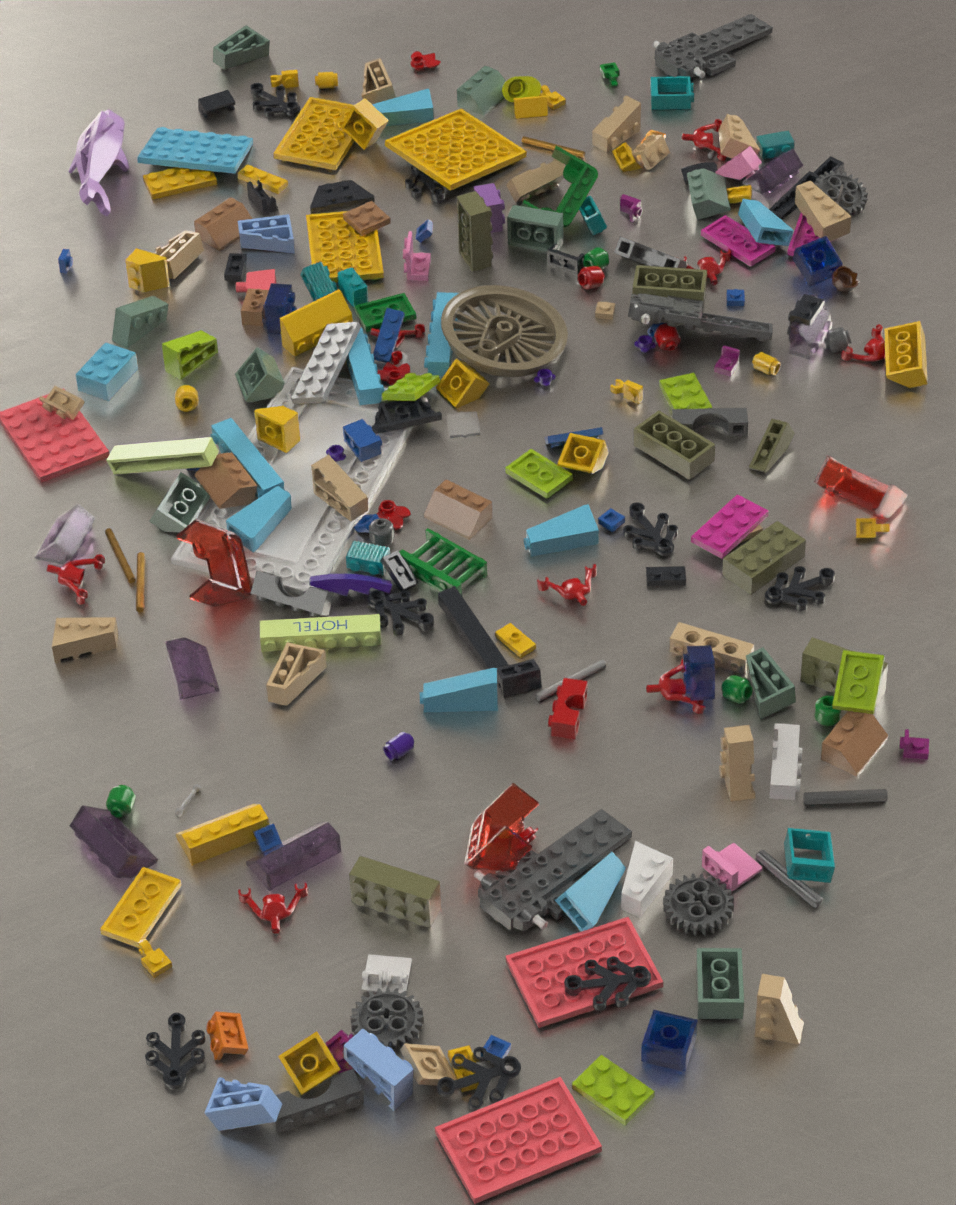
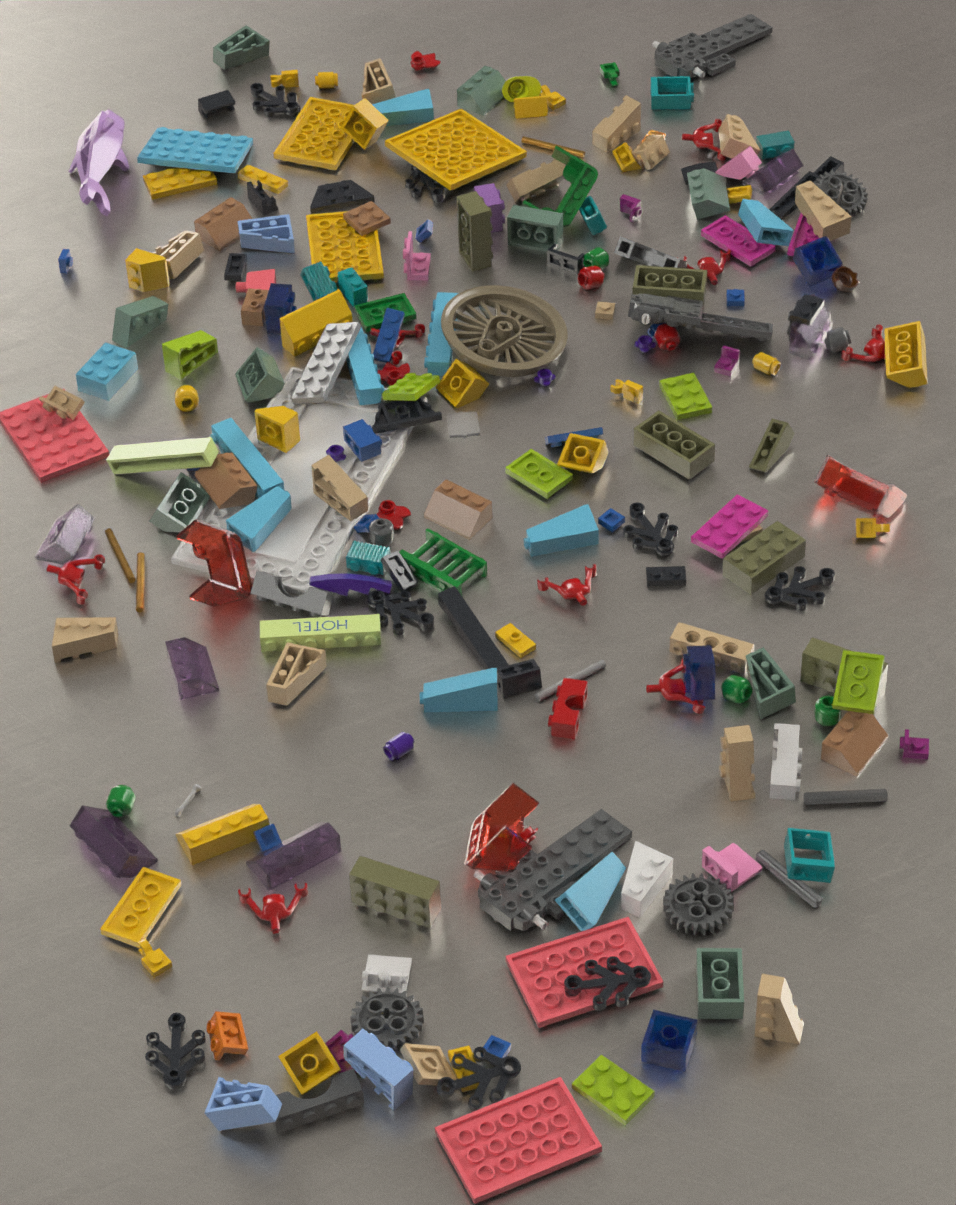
dark grey arch [672,408,748,437] -> none

